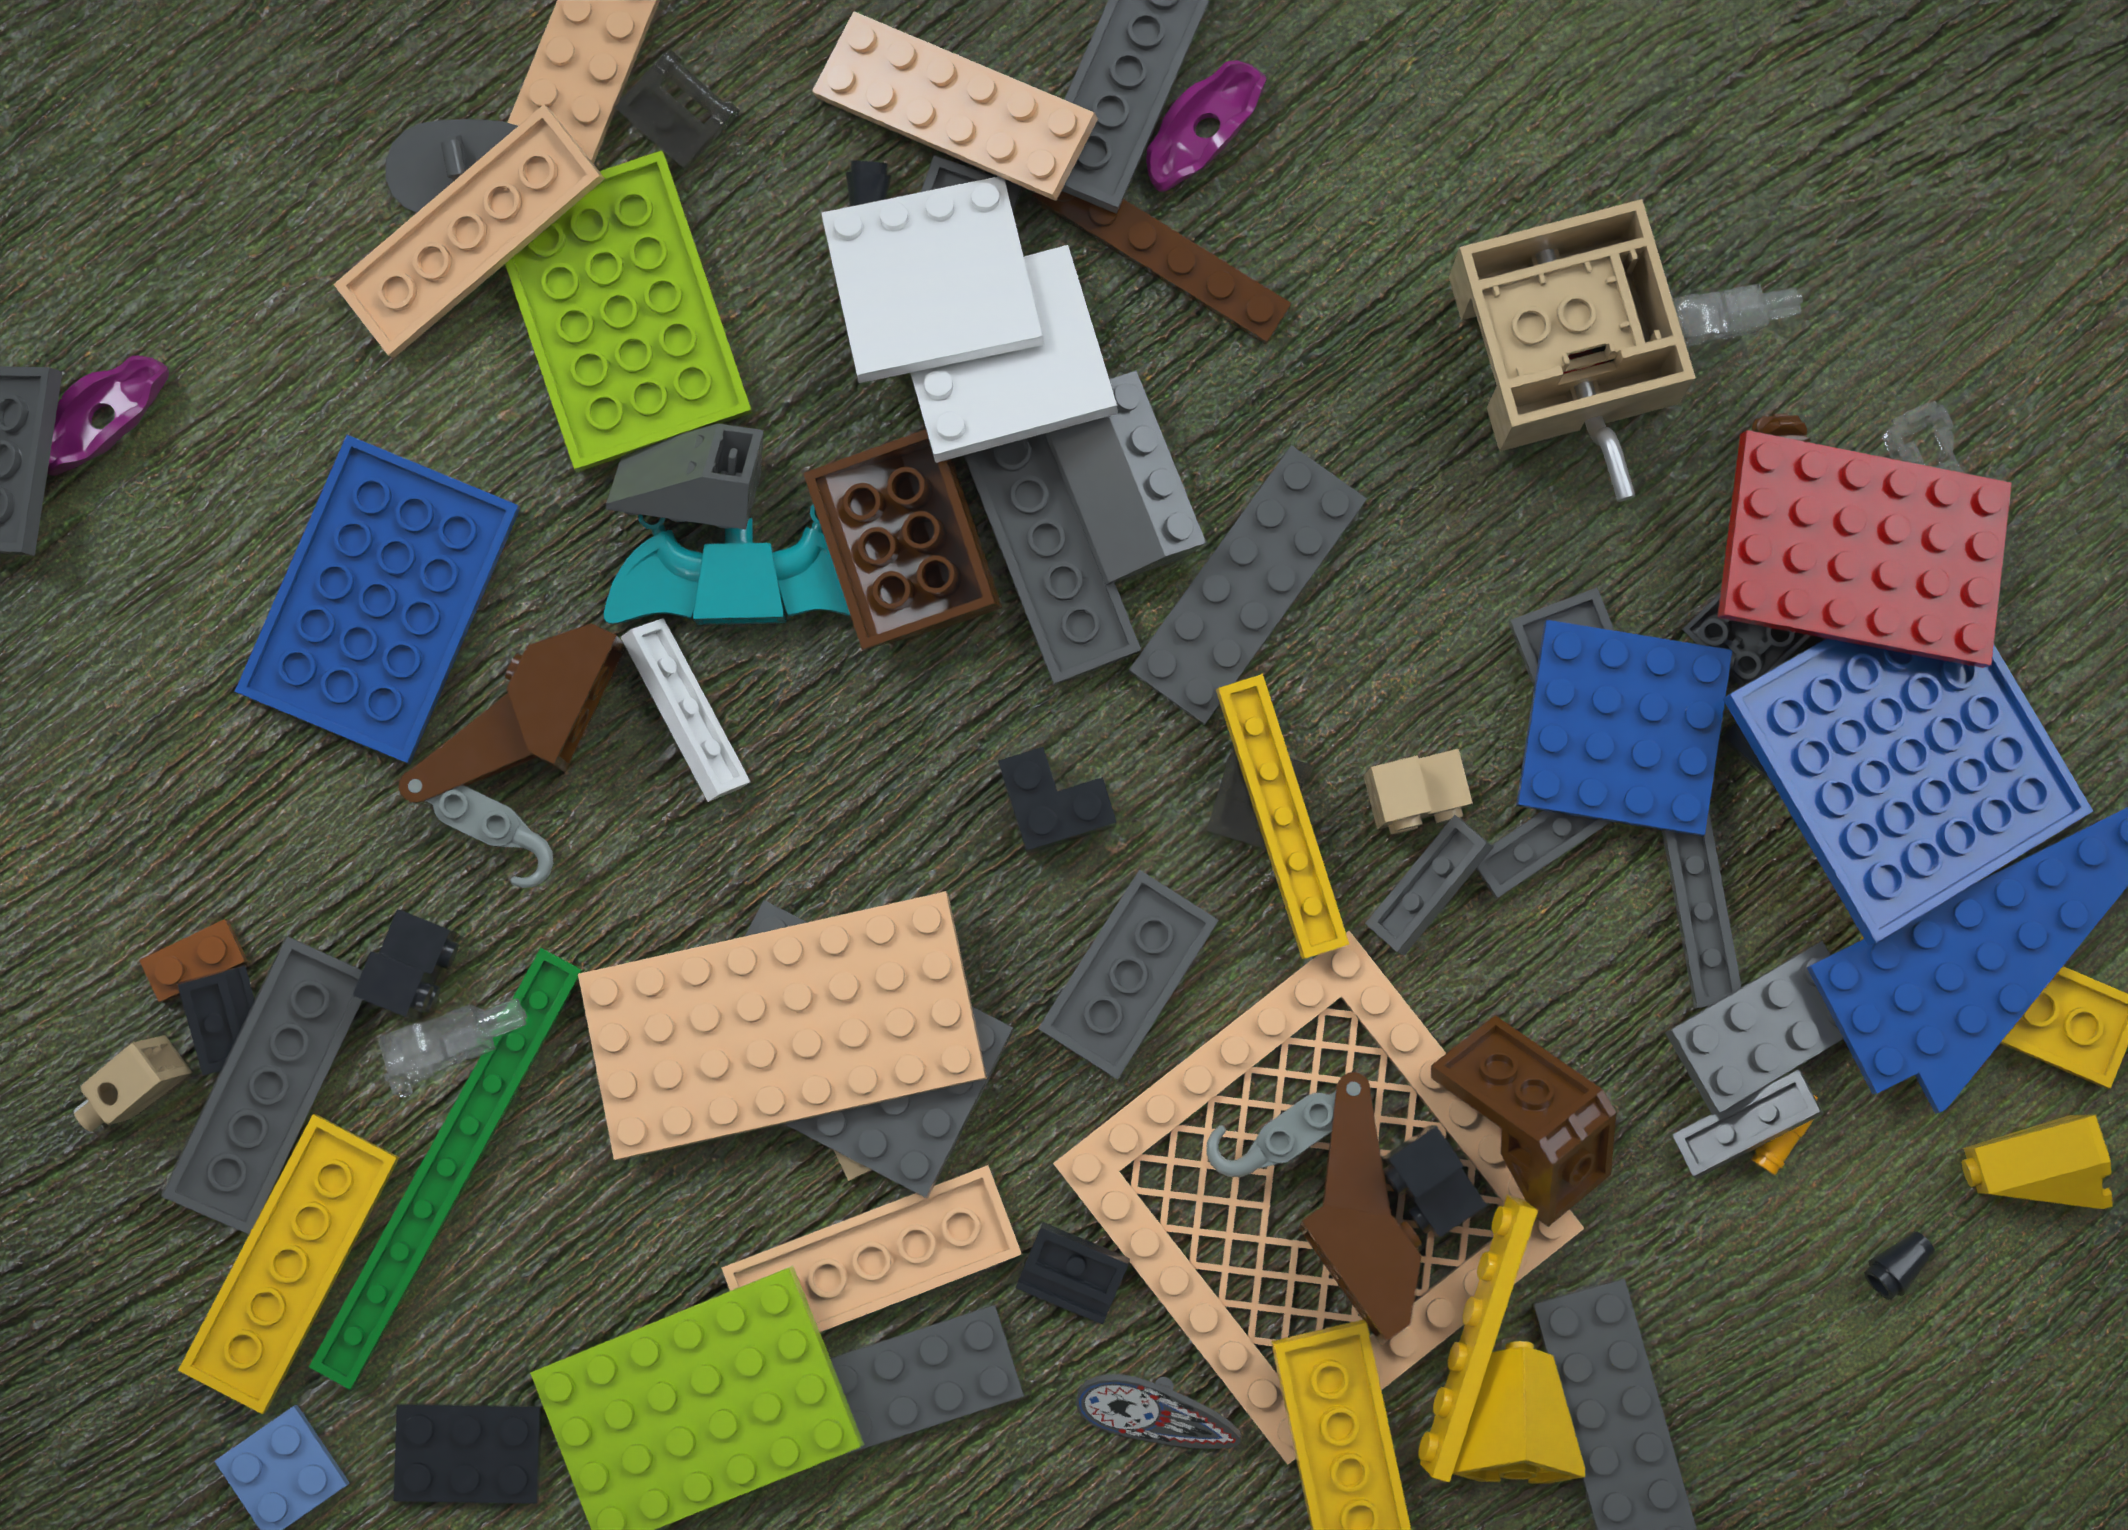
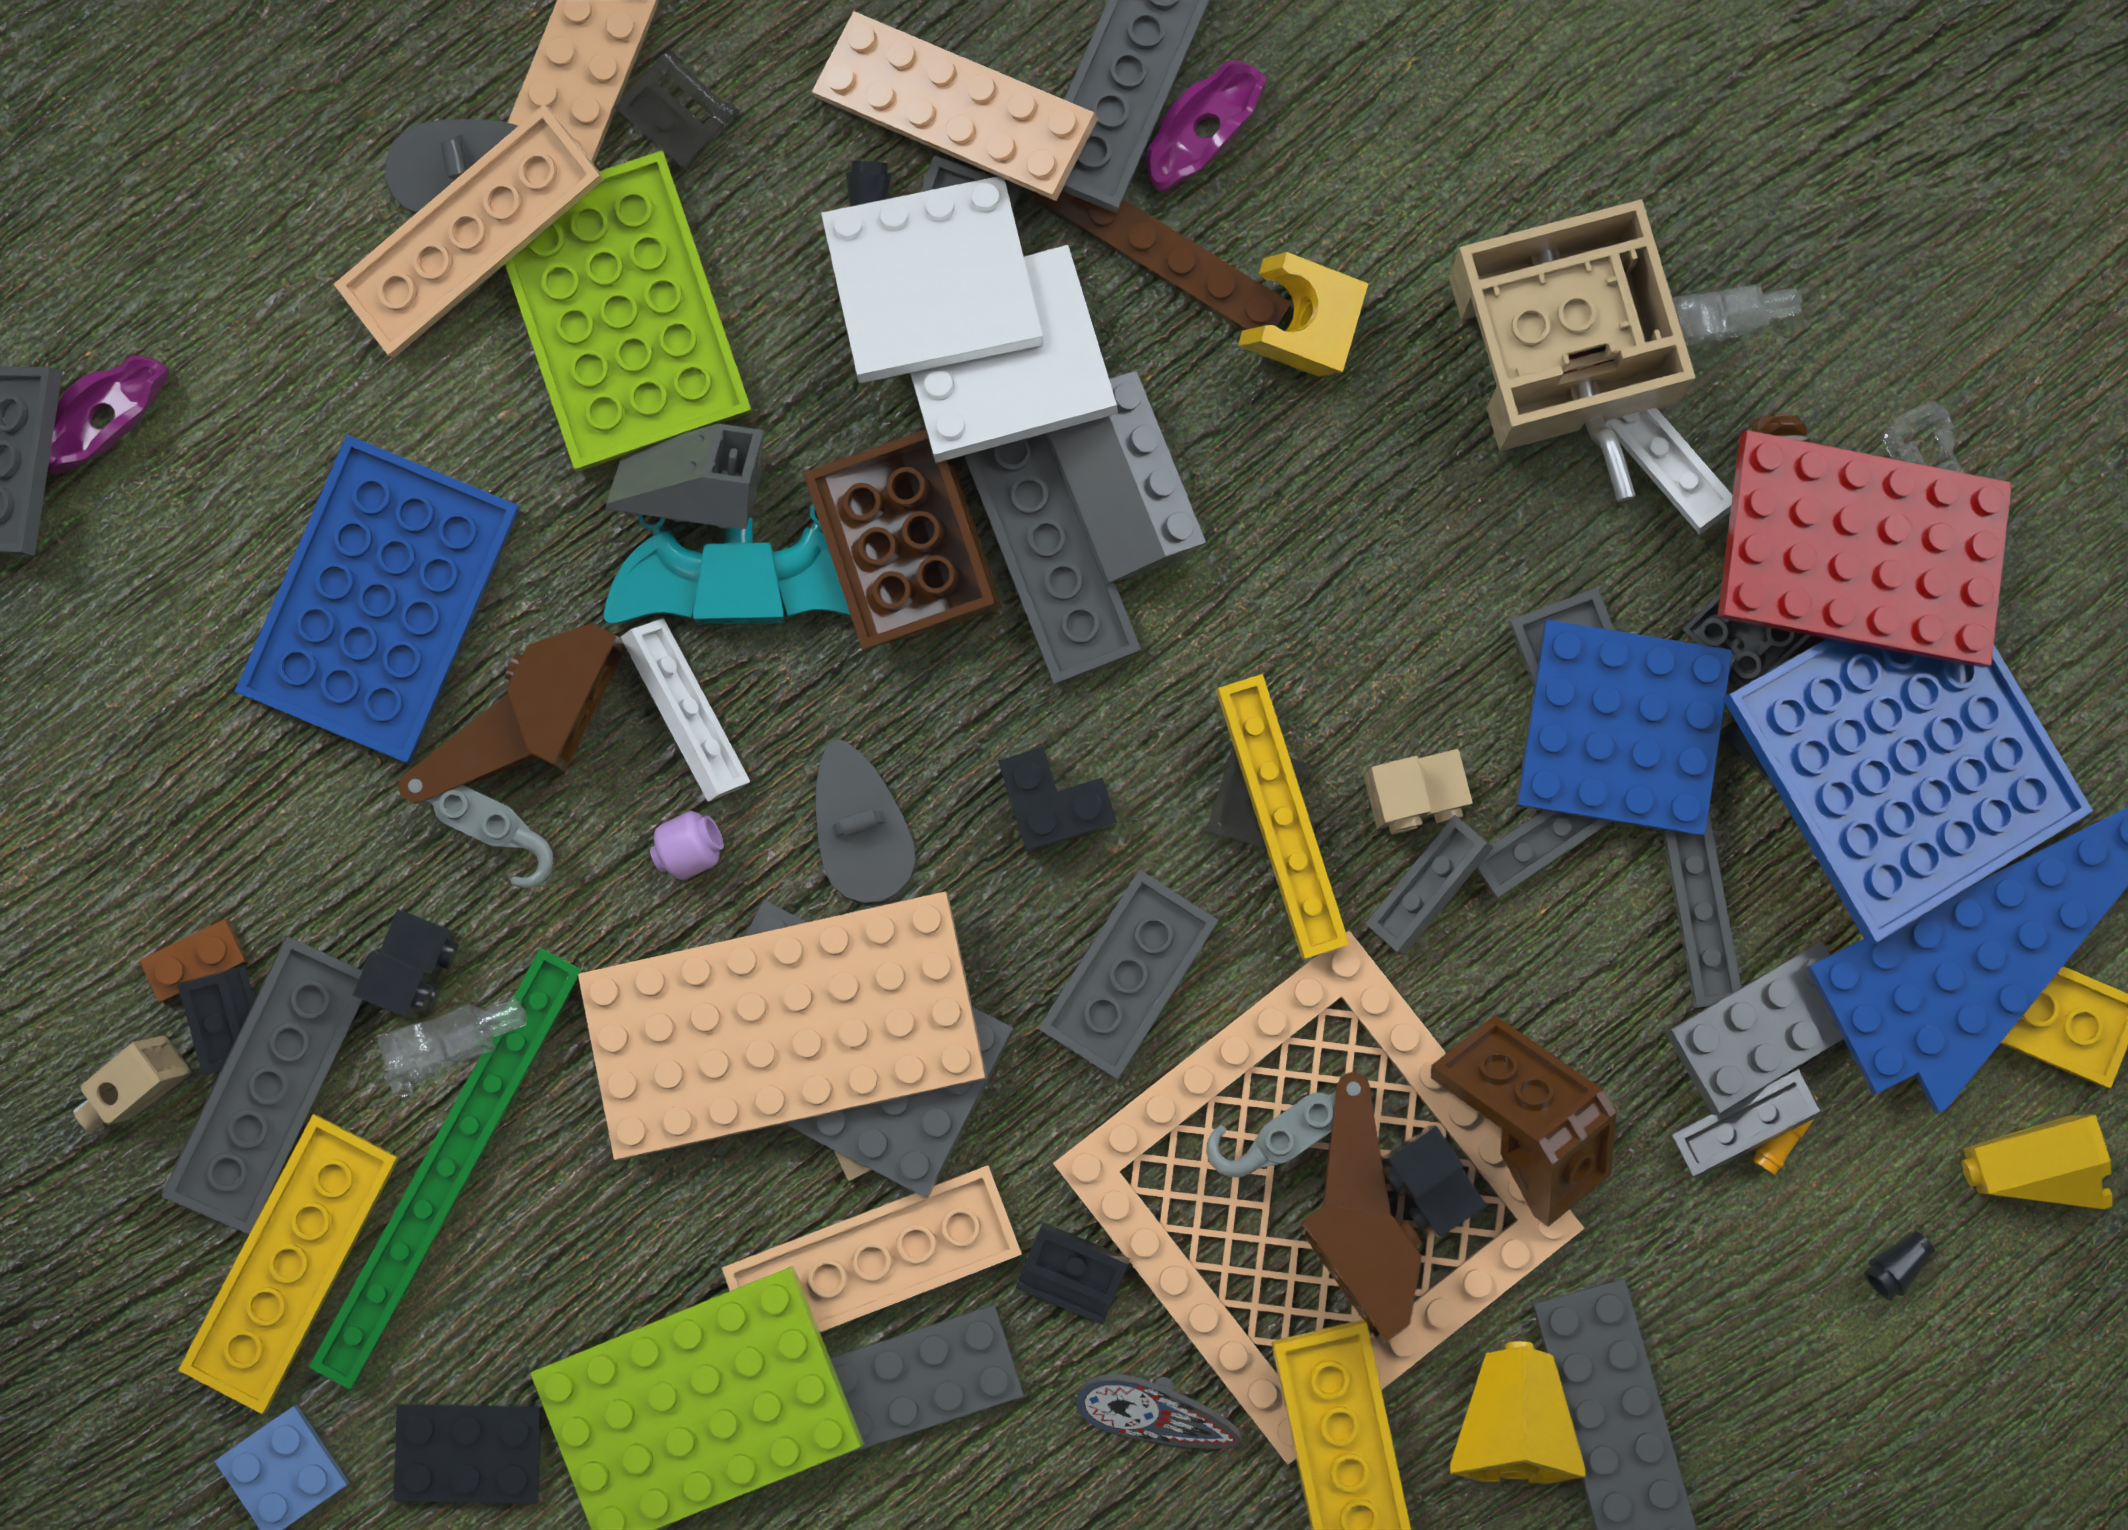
dark grey plate [1129,445,1367,726] -> none
yellow plate [1419,1195,1538,1482] -> none
none -> lavender head [650,811,724,880]
none -> dark grey shield [816,740,916,903]
none -> yellow piece [1238,252,1368,377]
none -> white plate [1605,407,1733,535]

